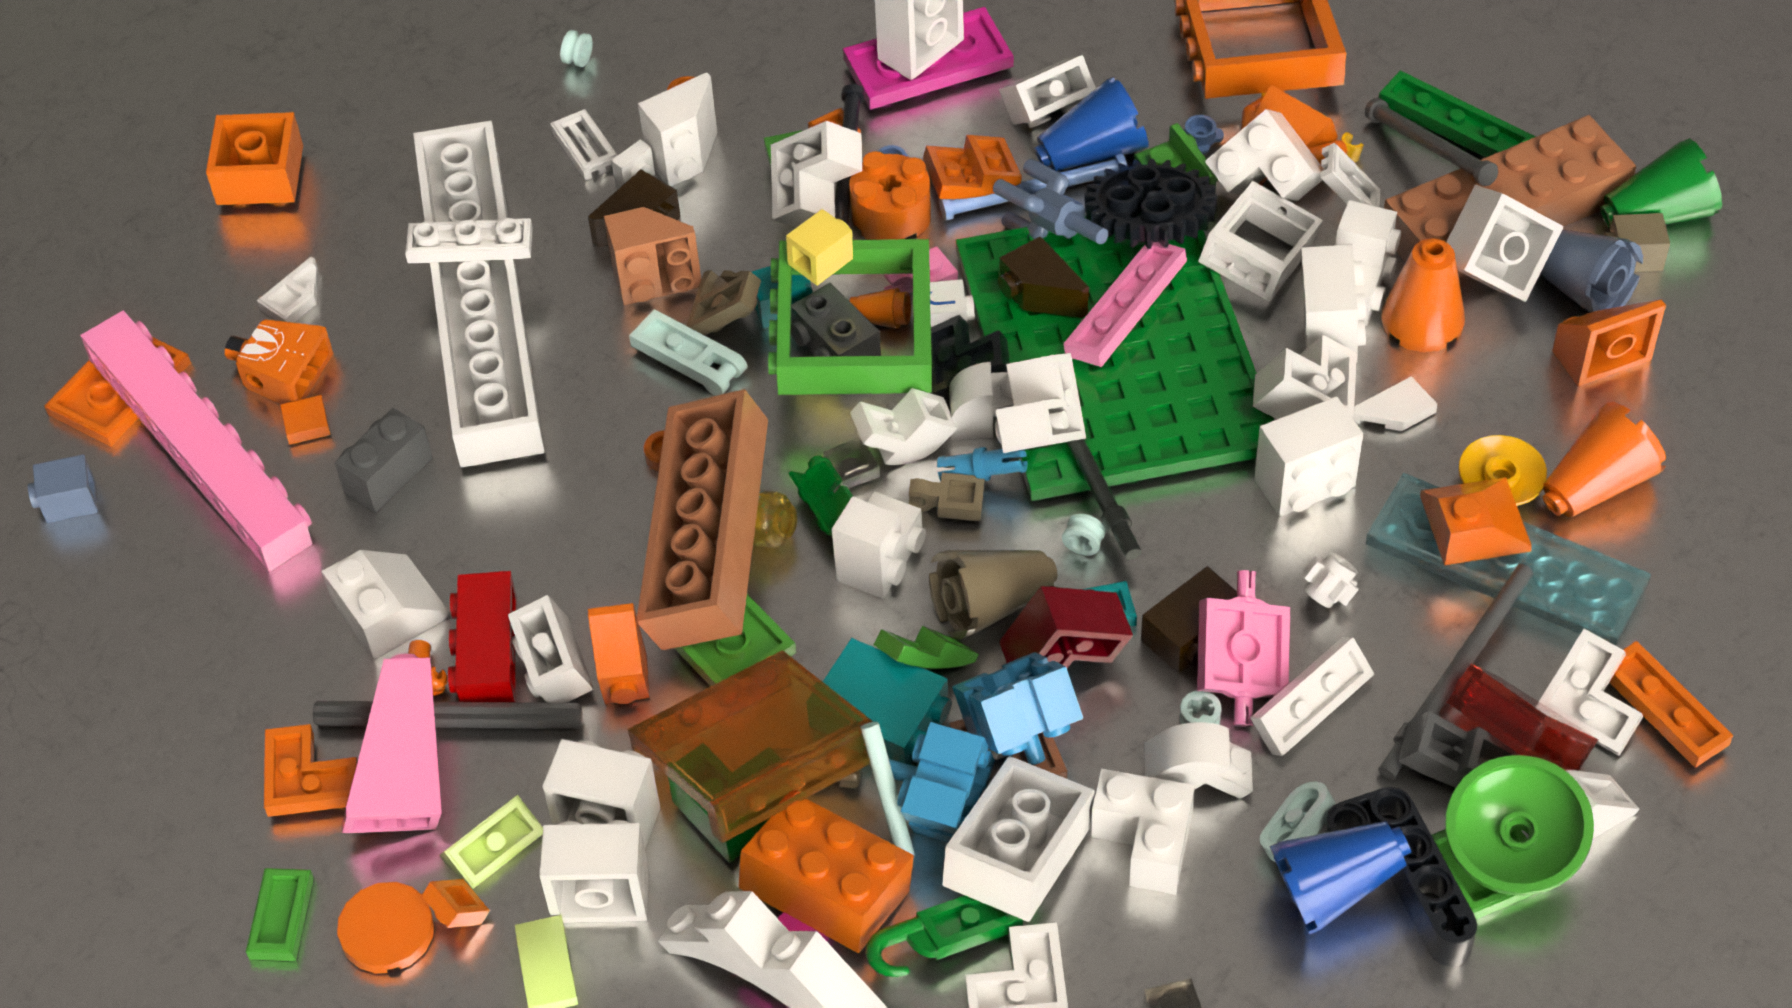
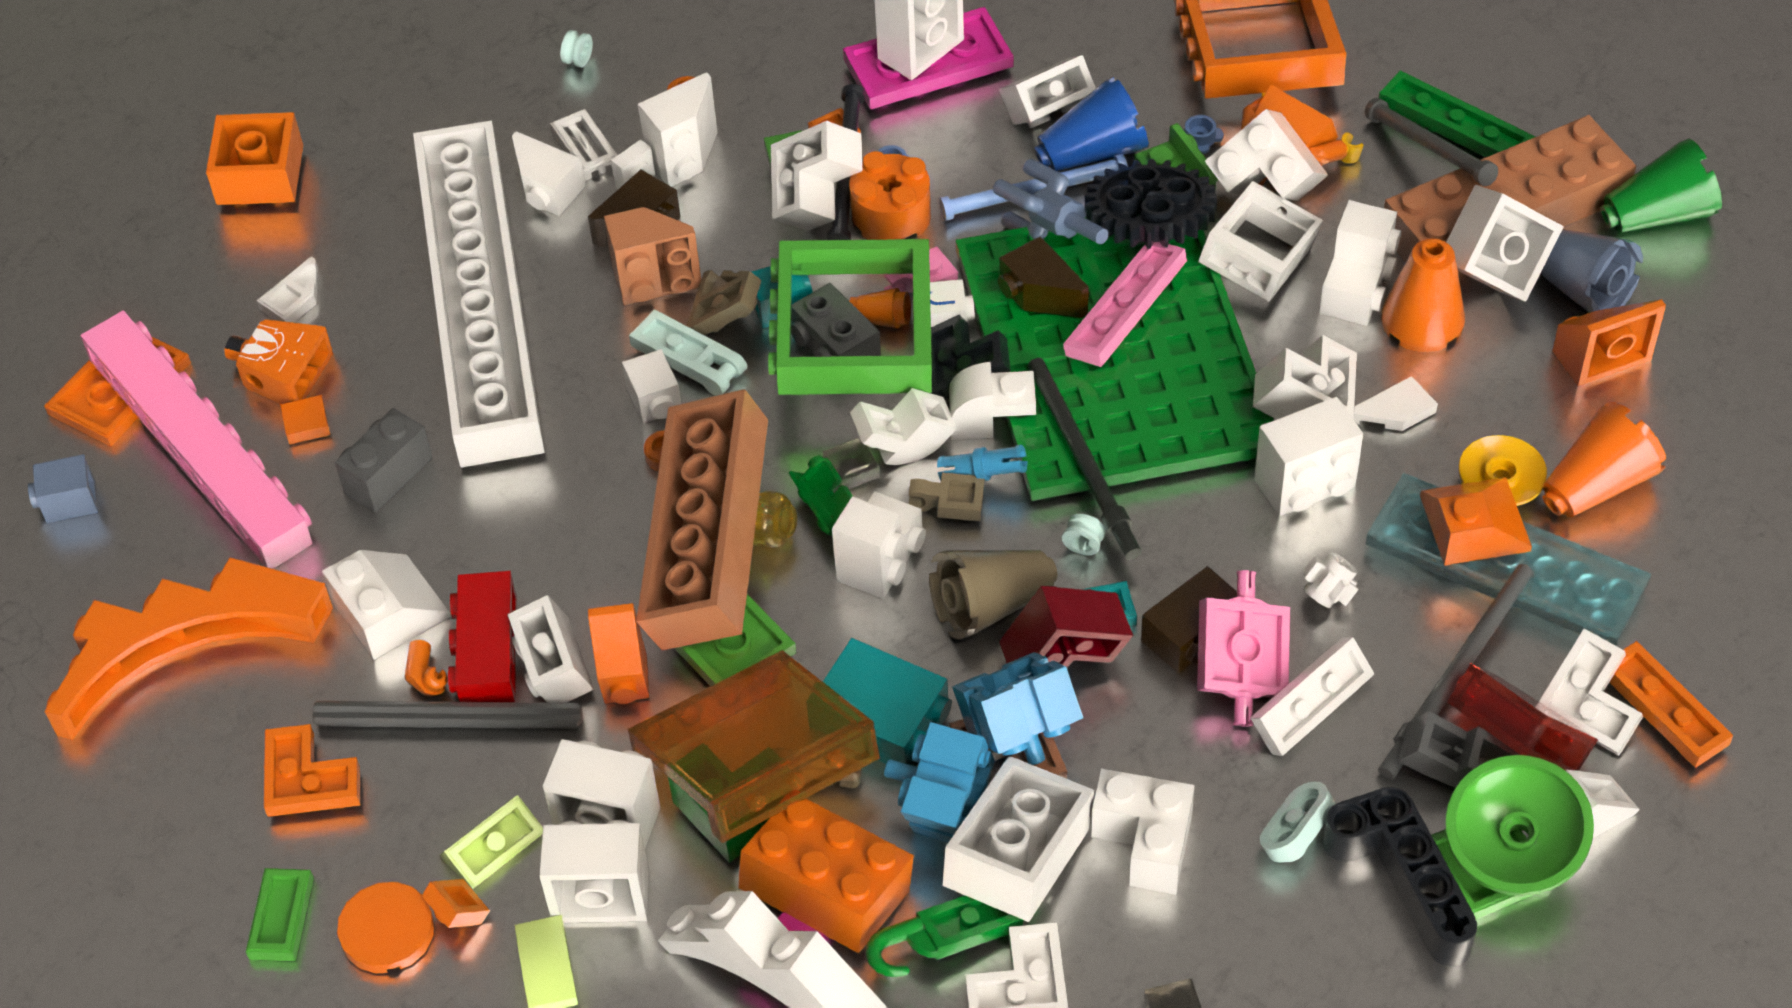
bright pink slope [342,653,442,833] -> none
white tile [405,218,533,263] -> none
light yellow brick [786,209,853,286] -> none
light aqua bar [860,722,915,856] -> none
bright green slope [874,626,979,669] -> none
orange slope [923,135,1022,199] -> none
white brick [995,353,1086,453] -> none
white brick [1144,722,1253,799] -> none
light aqua bush [1179,691,1221,725] -> none
blue cone [1269,821,1411,935] -> none
white brick [1301,244,1366,363] -> none
white tile [1320,143,1380,207] -> none
dark tan brick [1604,213,1670,272] -> none
none -> orange arch [45,557,333,740]
none -> white slope [512,131,586,216]
none -> white brick [622,349,681,424]

